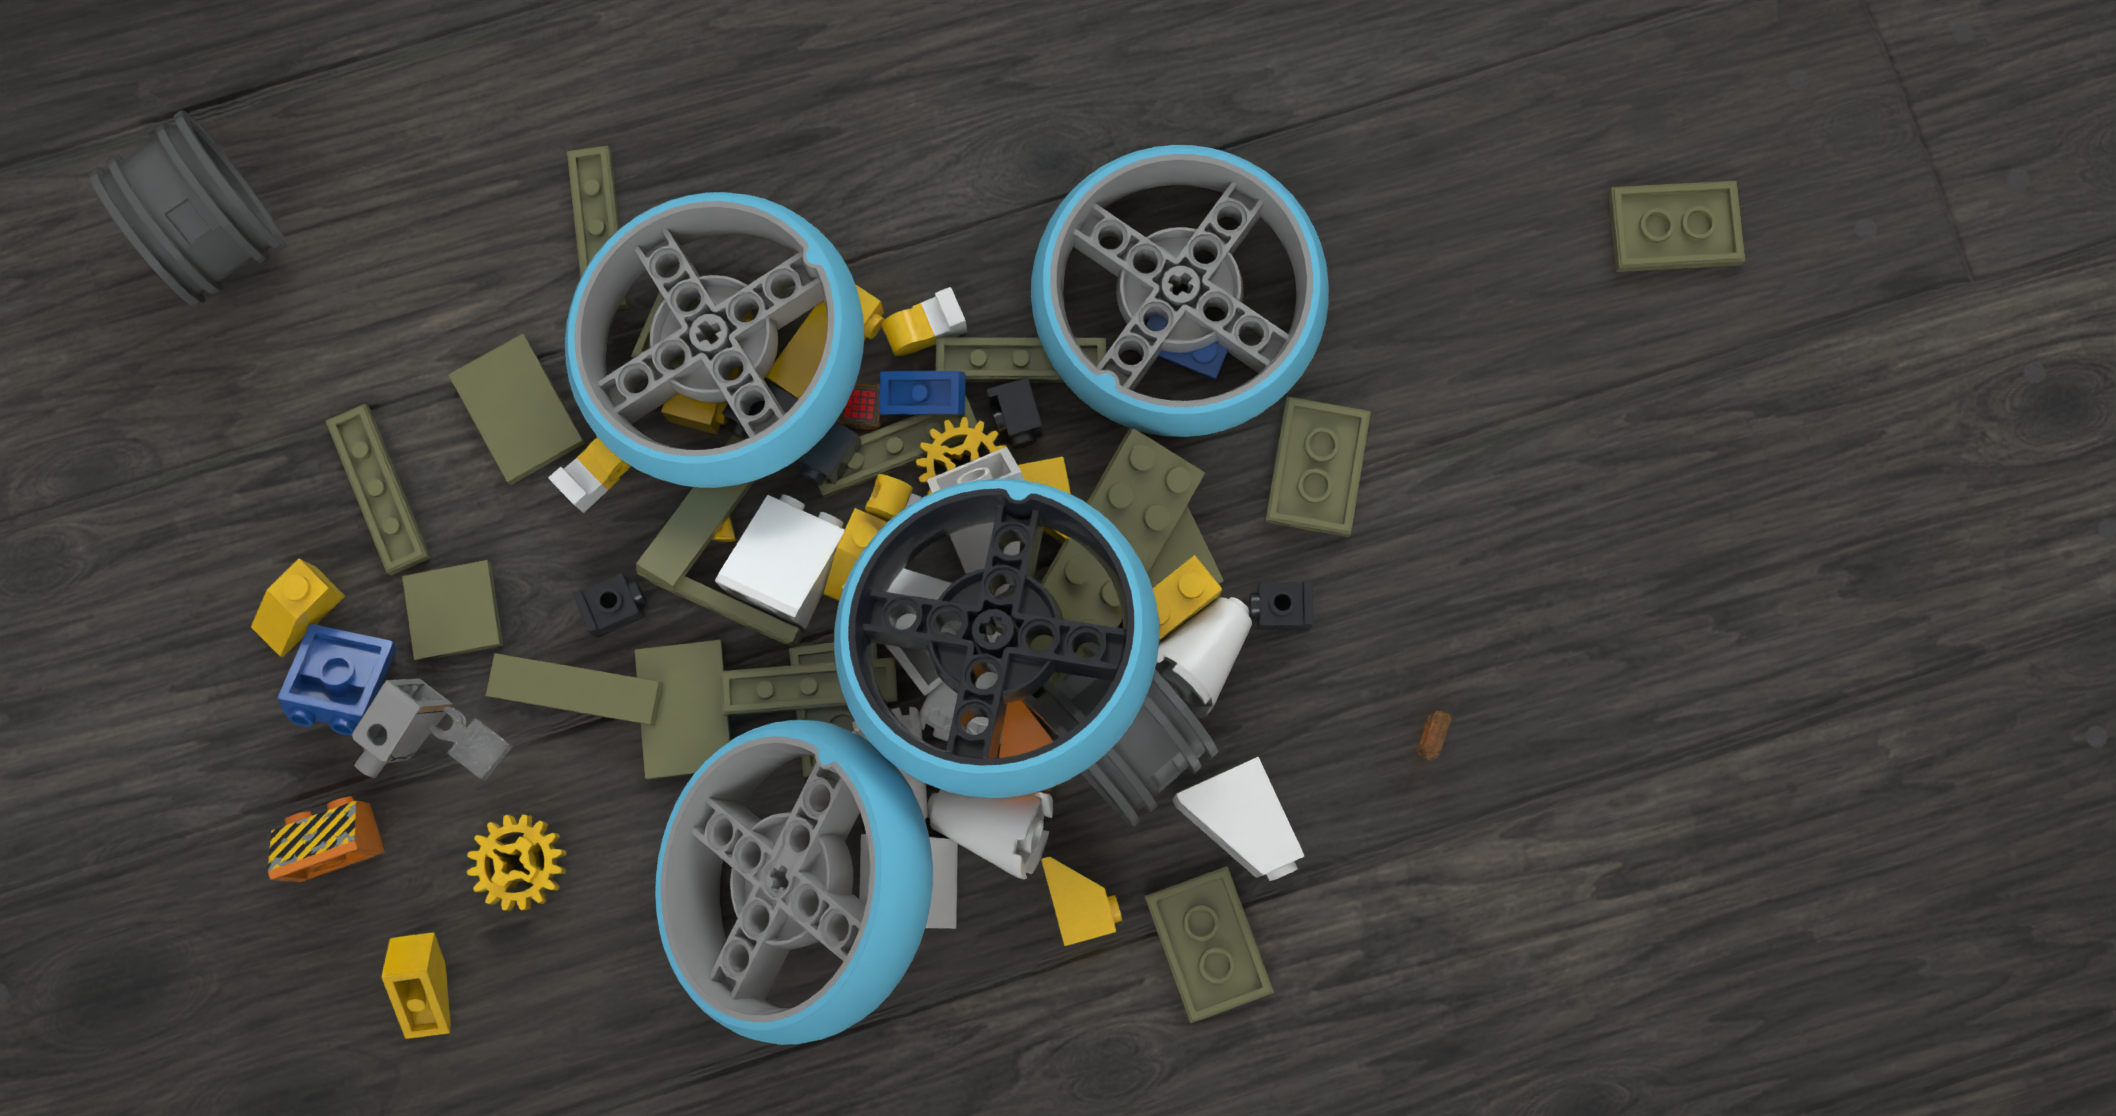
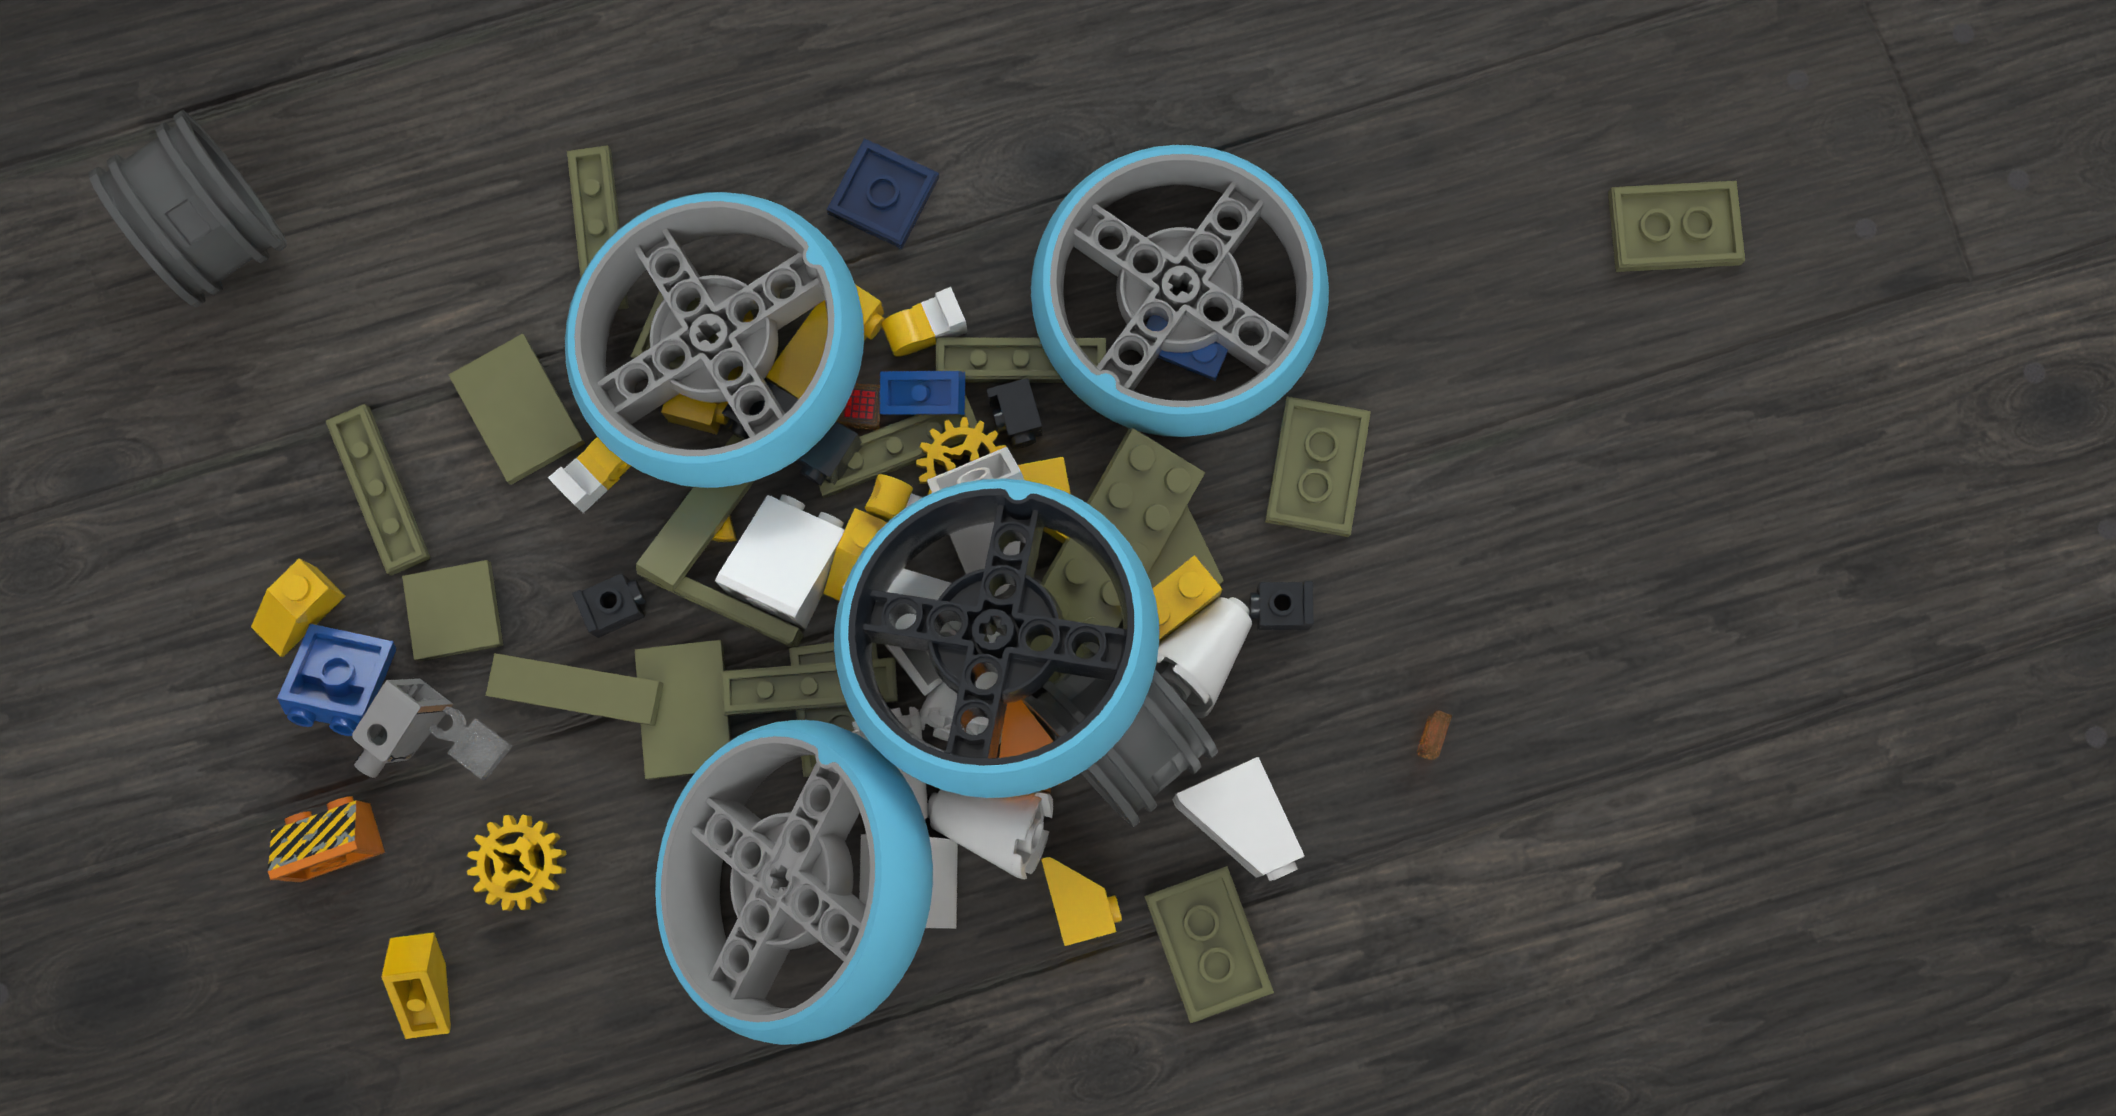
none -> dark blue tile [826,138,939,249]

